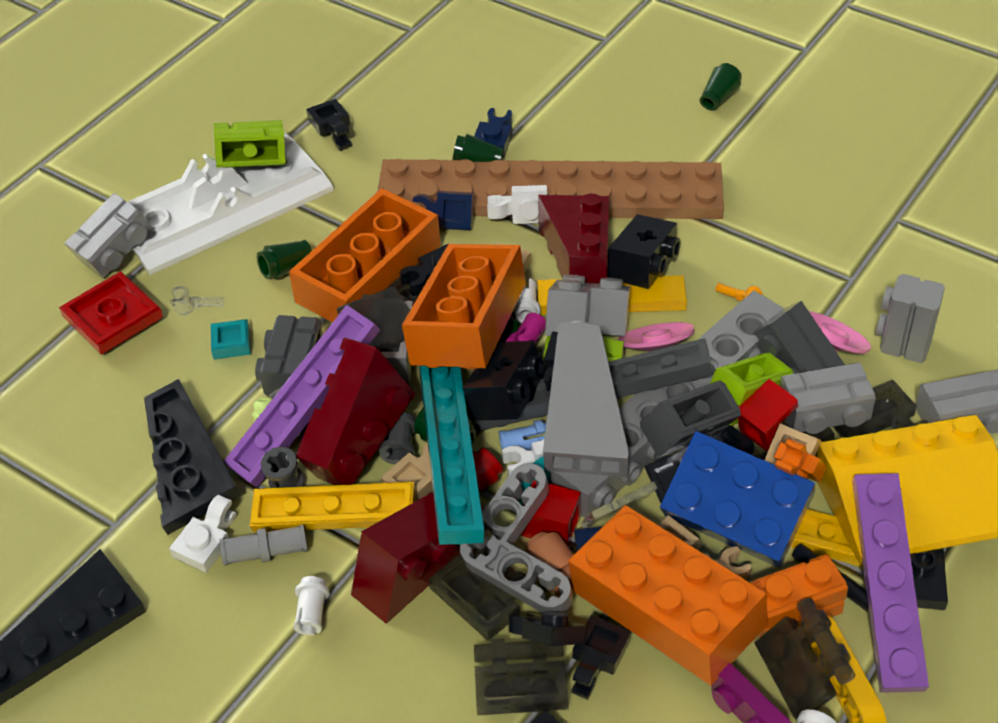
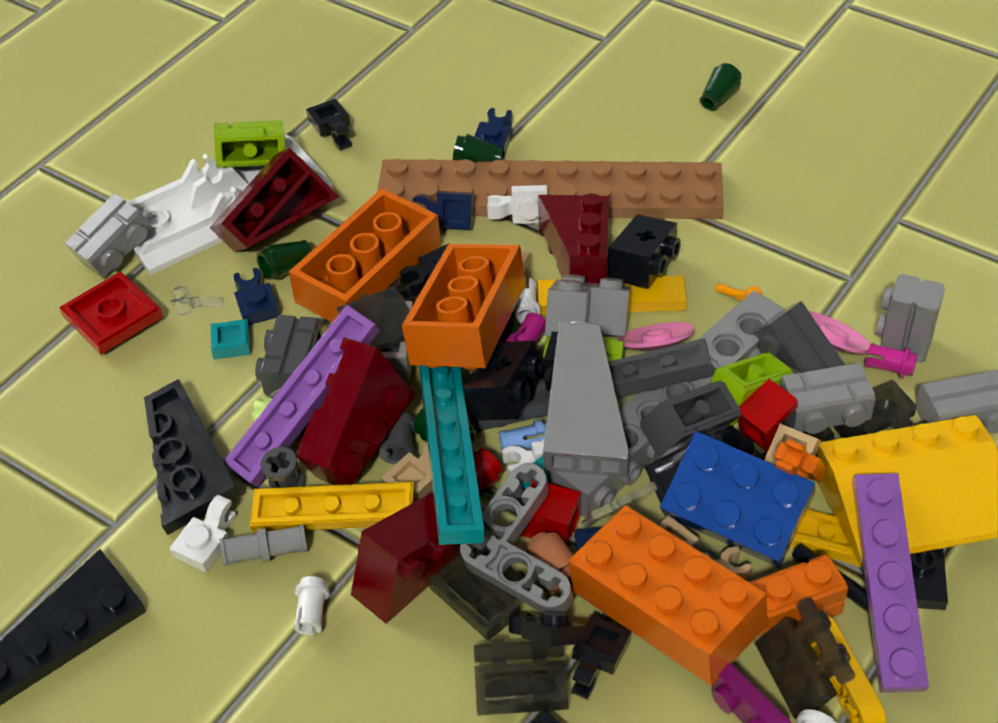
none -> dark red wedge [209,147,339,252]
none -> dark blue plate [234,268,280,325]
none -> dark pink pin [865,343,918,379]

